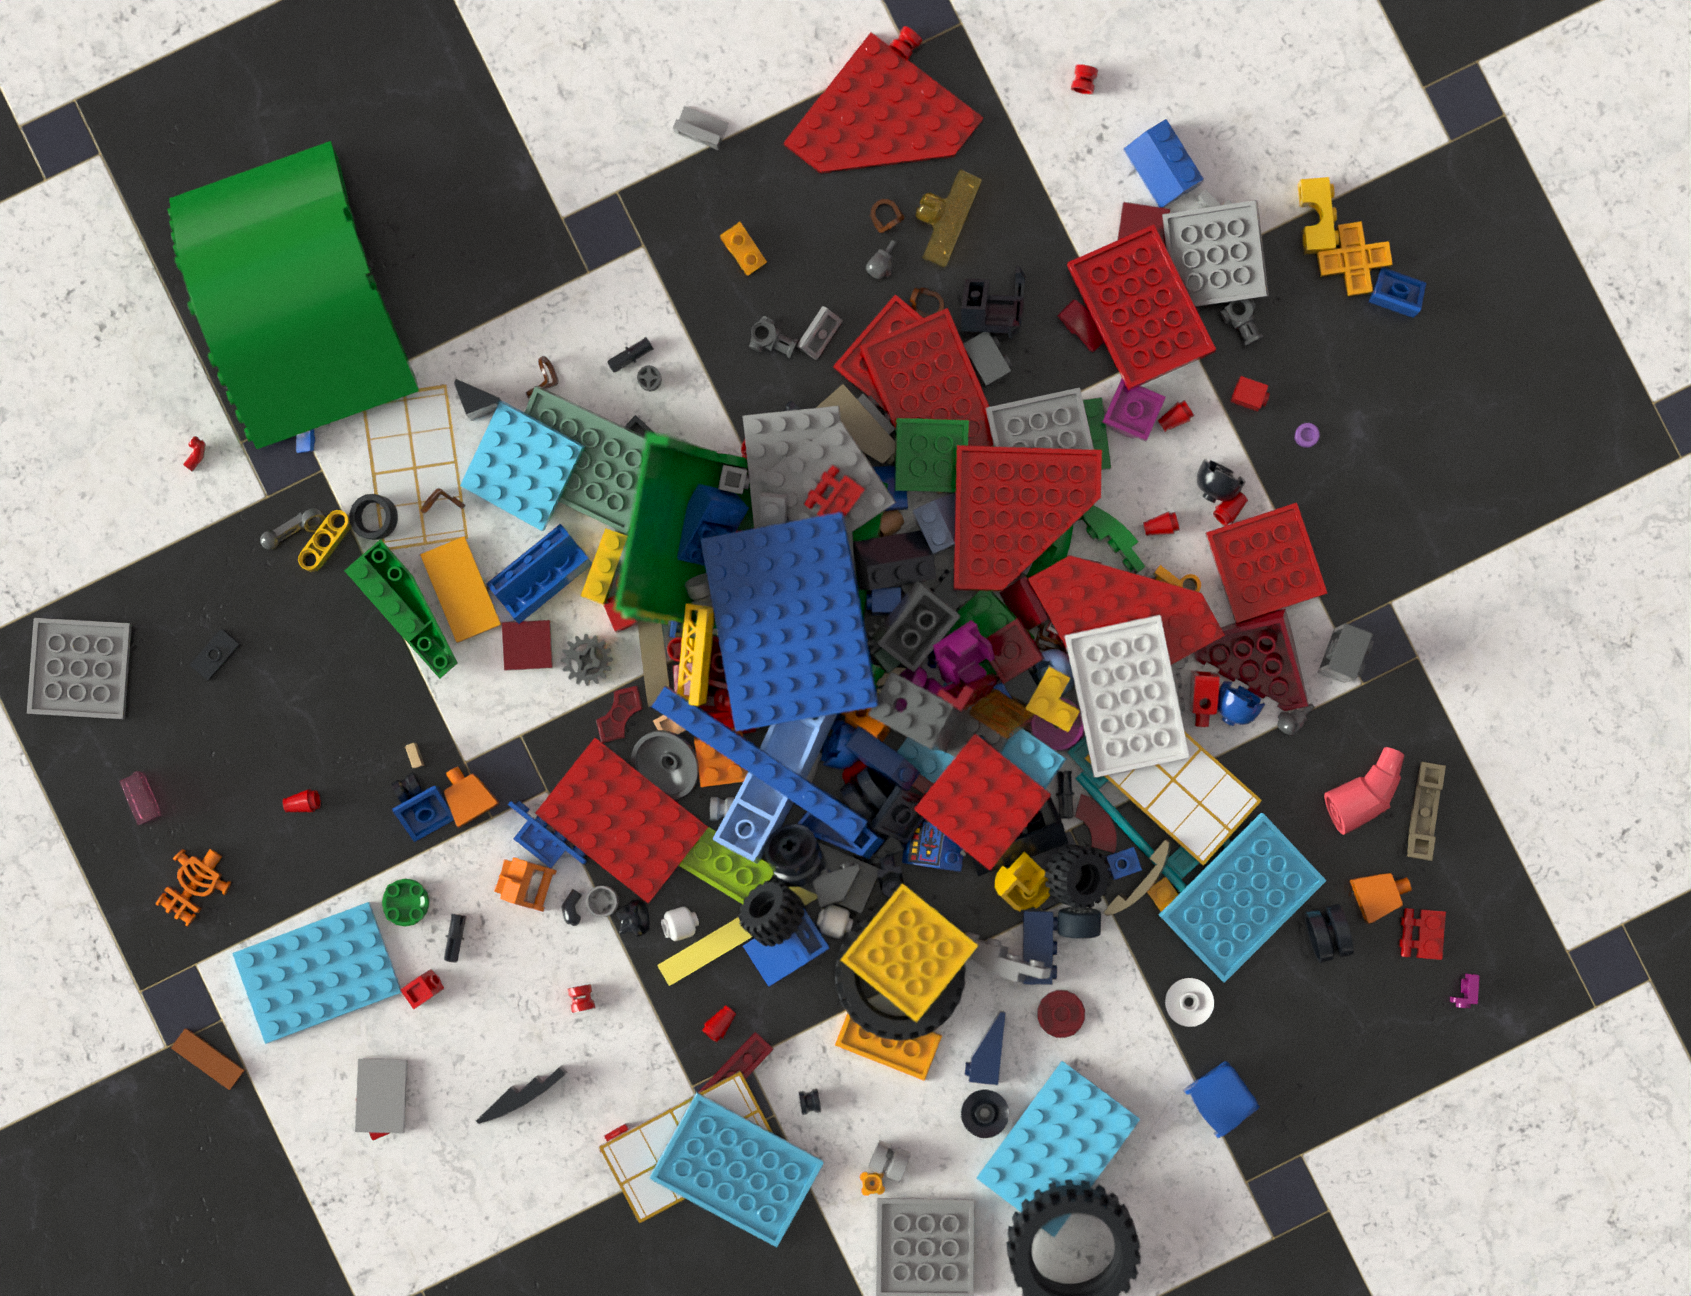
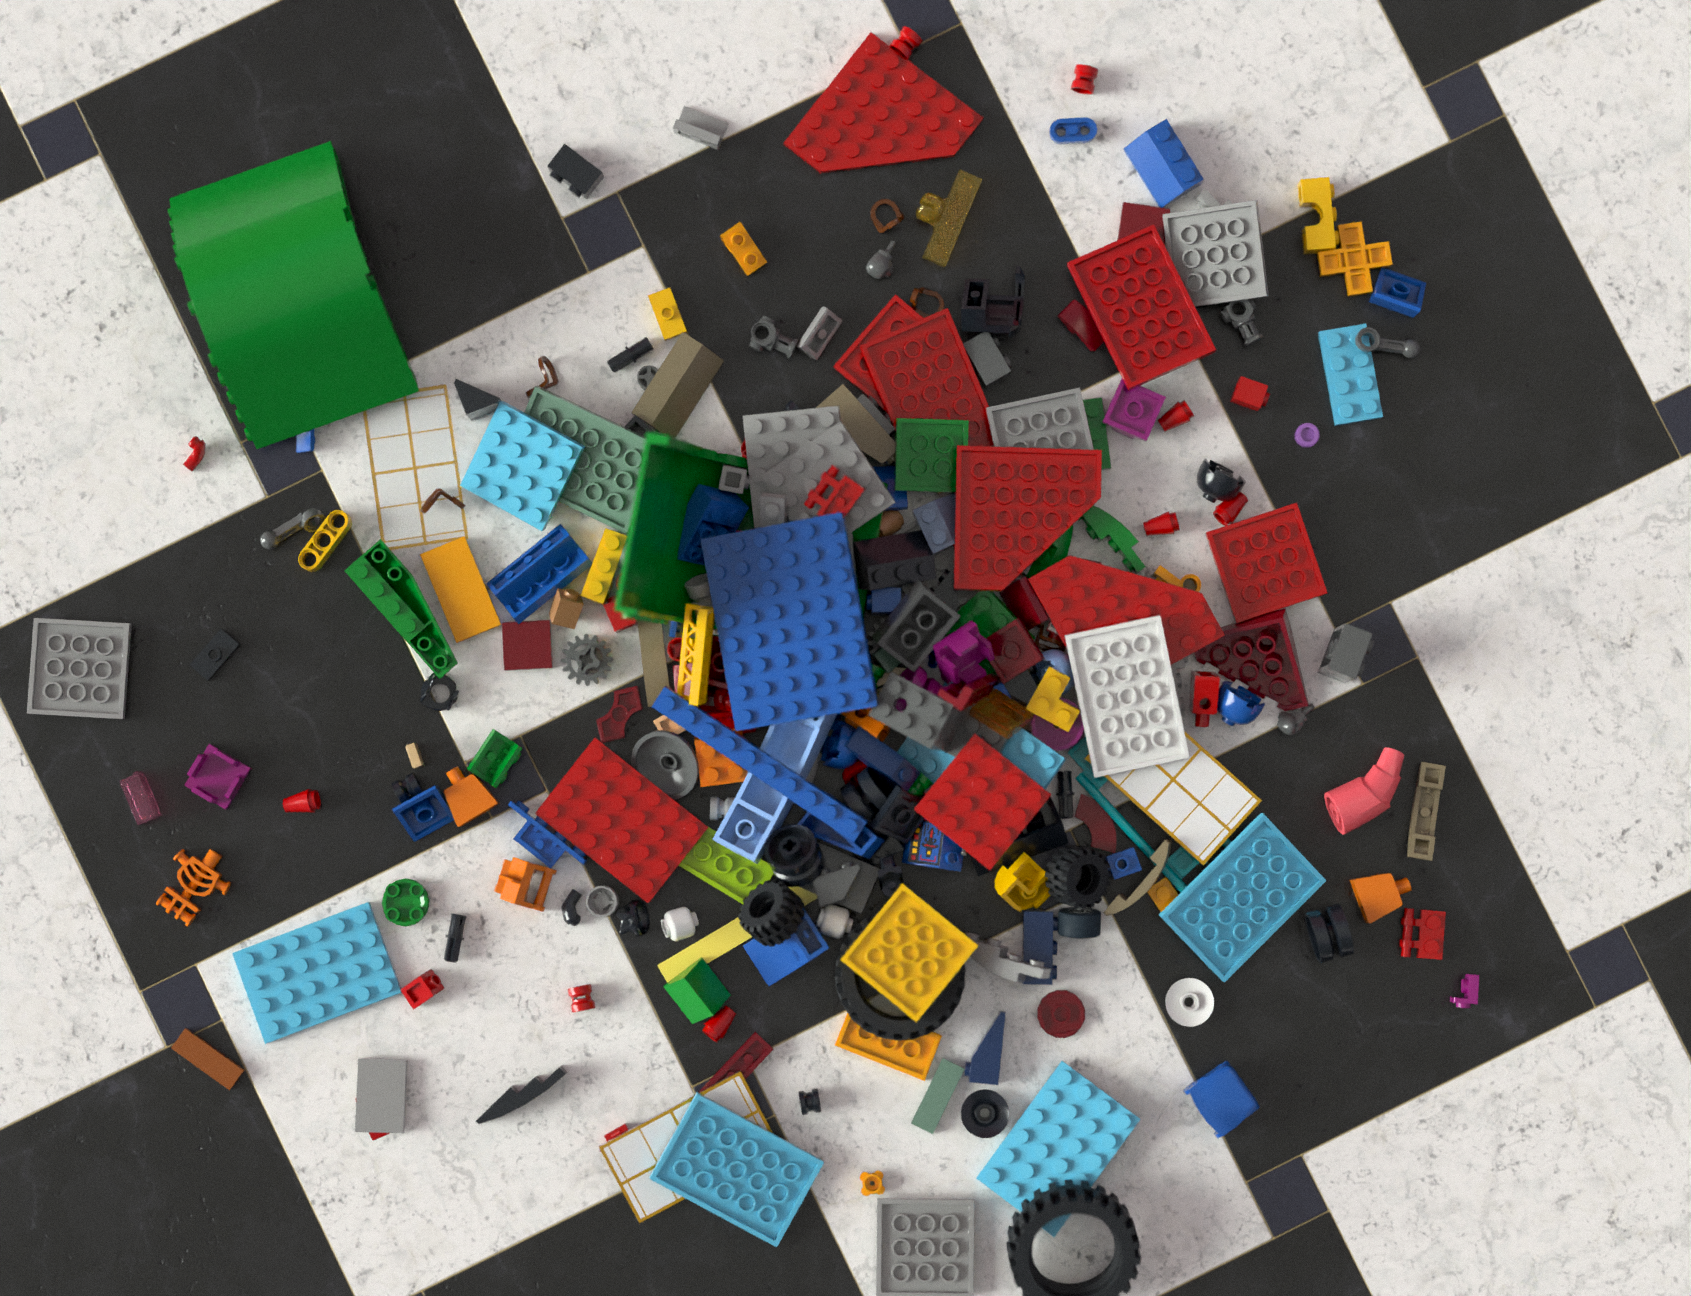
black tyre [349,494,398,540] -> none
light grey wheel [868,1140,911,1182] -> none
none -> magenta panel [184,744,252,810]
none -> black piece [420,673,459,711]
none -> green bracket [467,729,522,788]
none -> black brick [547,144,604,199]
none -> medium nougat brick [549,588,584,629]
none -> dark tan slope [631,332,724,438]
none -> yellow plate [648,287,687,341]
none -> green slope [663,957,731,1024]
none -> green wheel [908,770,934,797]
none -> sand green tile [911,1058,965,1134]
none -> blue plate [1049,117,1097,144]
none -> medium azure plate [1318,324,1383,426]
none -> dark grey piece [1355,327,1420,358]

